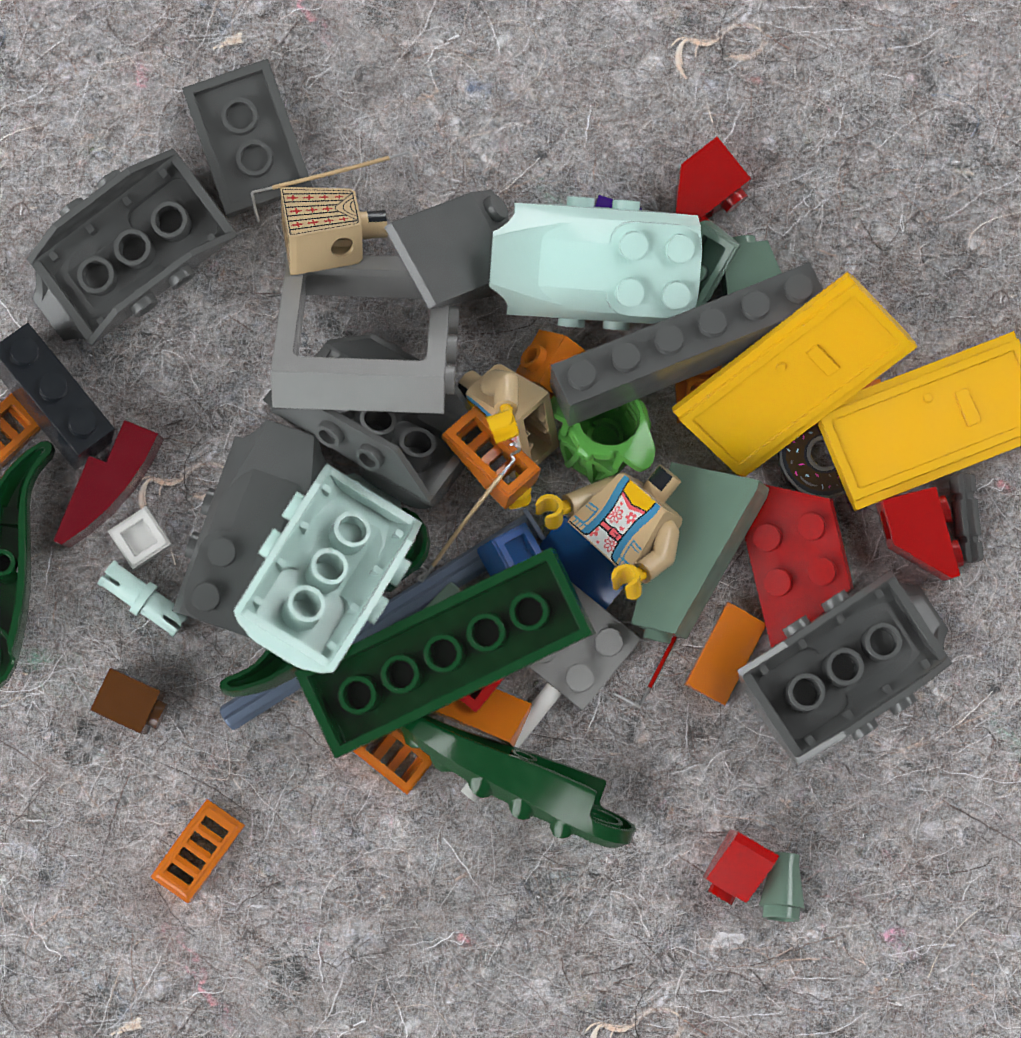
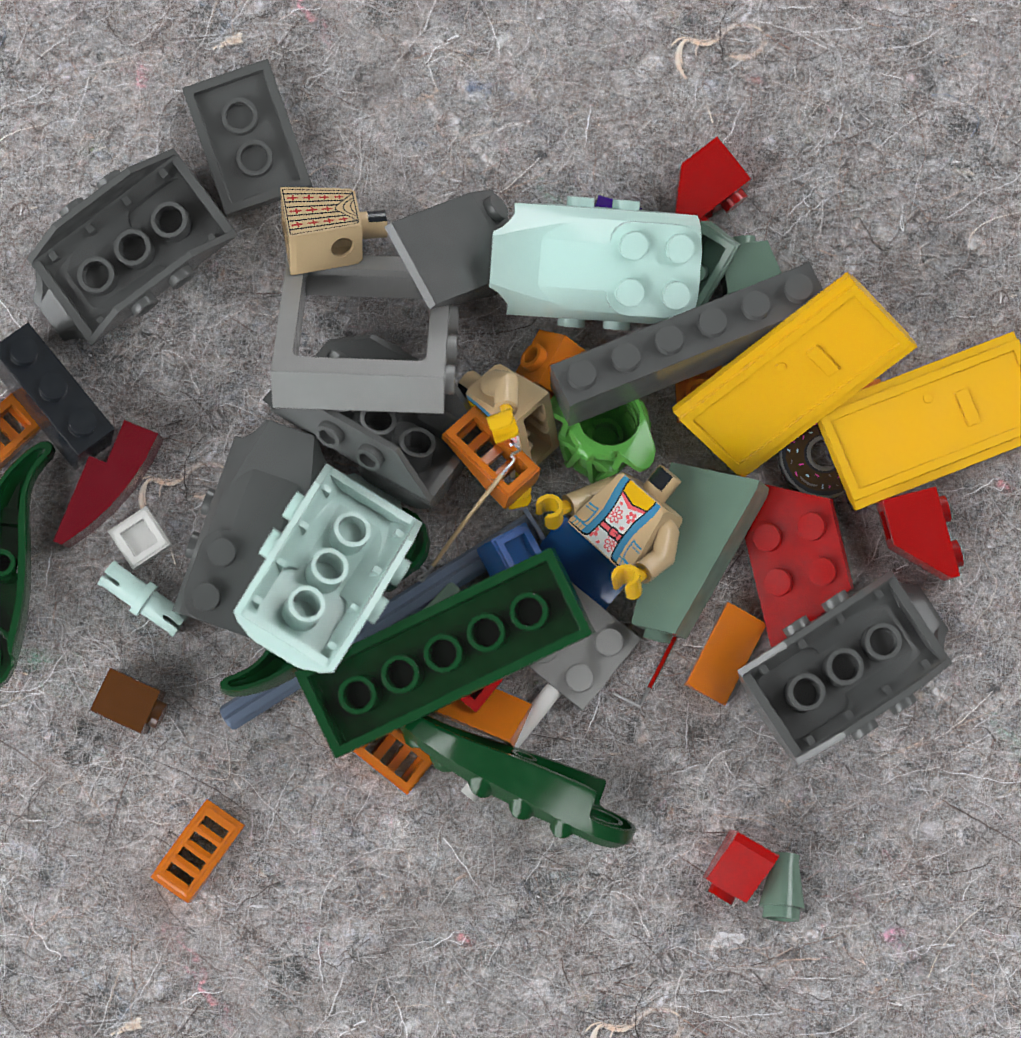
tan piece [250,151,418,223] -> none
dark grey axle [949,473,984,564] -> none

